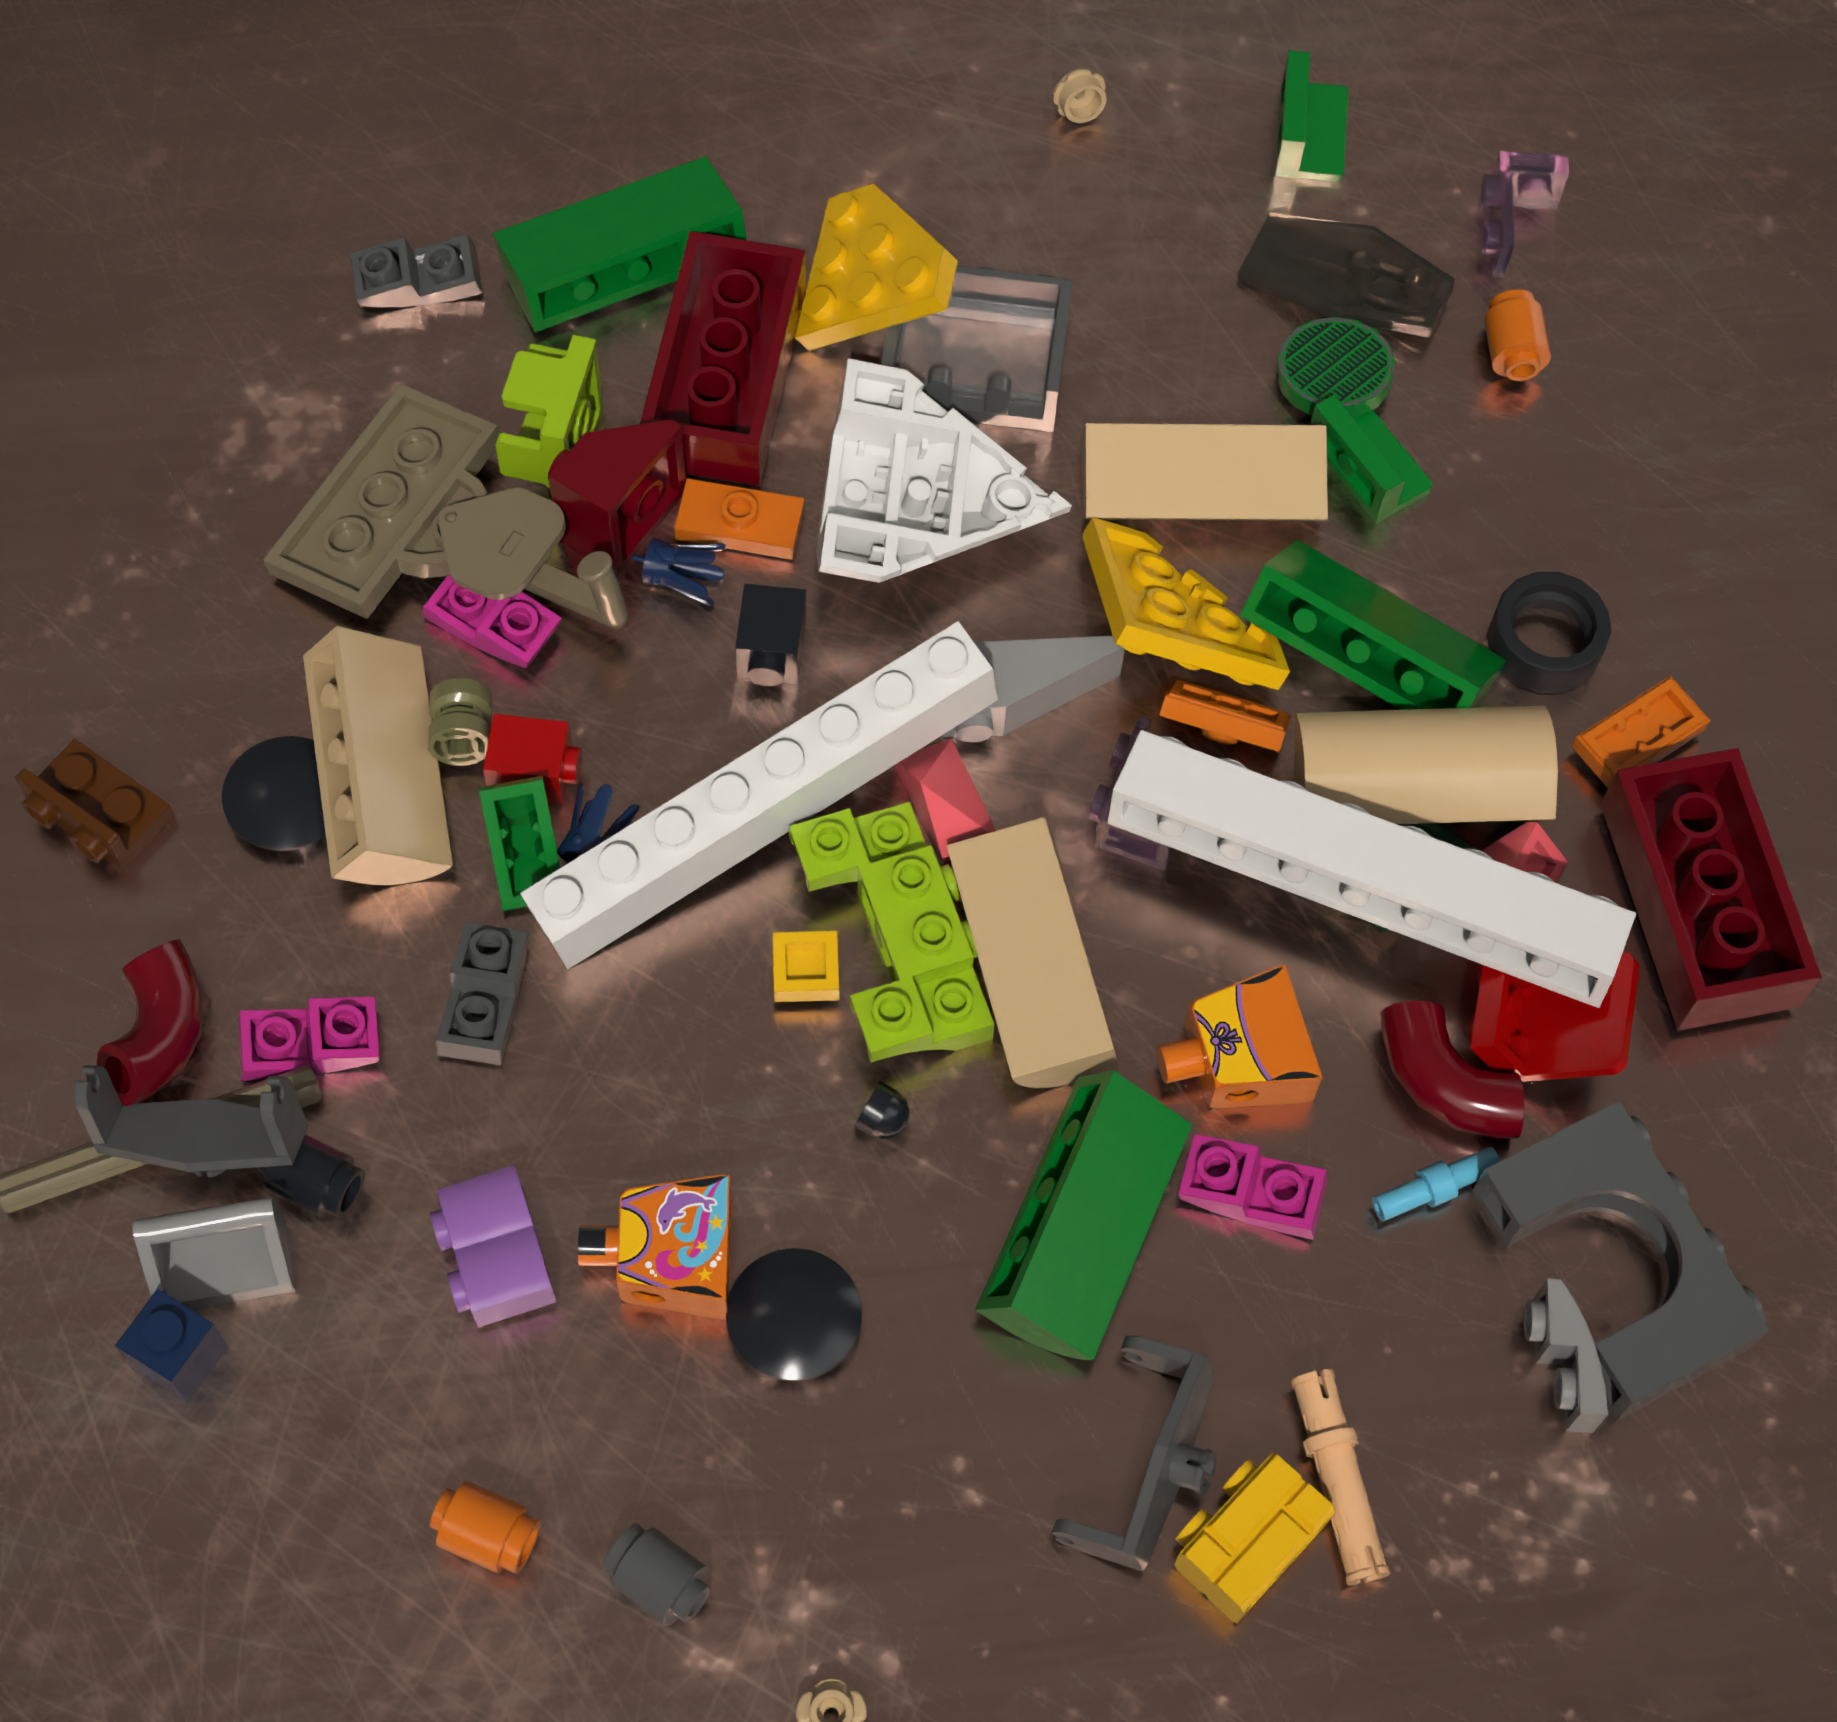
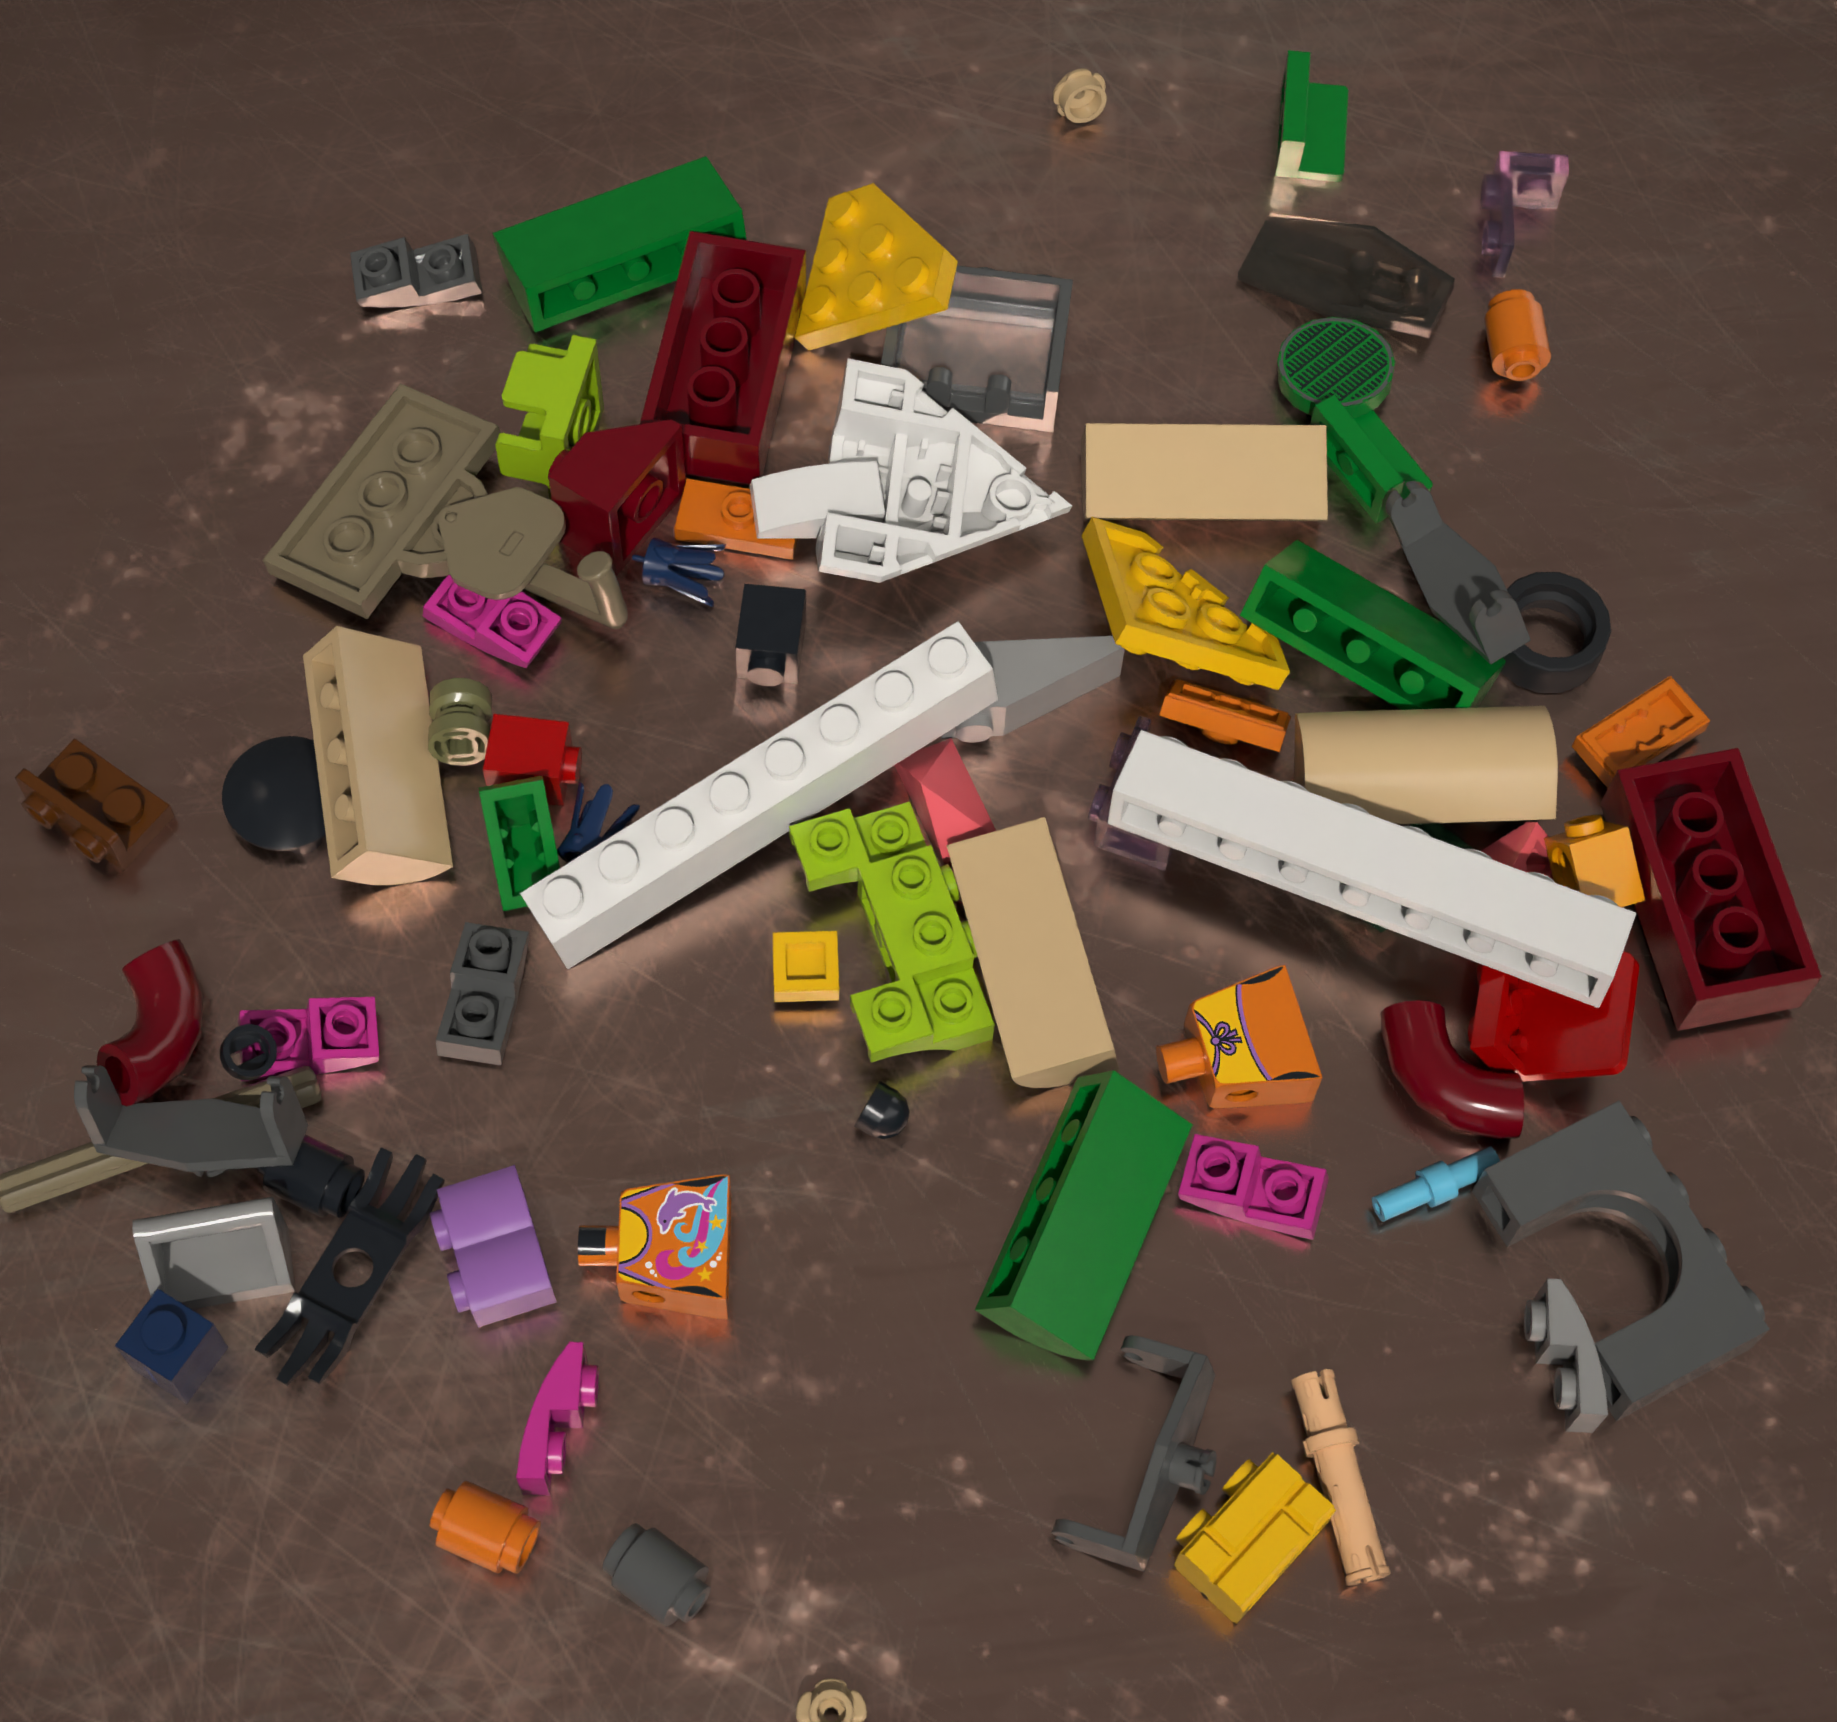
black dish [726,1248,862,1381] -> none
none -> black hinge [220,1024,277,1080]
none -> black piece [255,1147,445,1386]
none -> dark pink slope [516,1342,599,1496]
none -> white slope [750,461,885,539]
none -> dark grey piece [1386,481,1531,664]
none -> light orange brick [1544,815,1645,907]

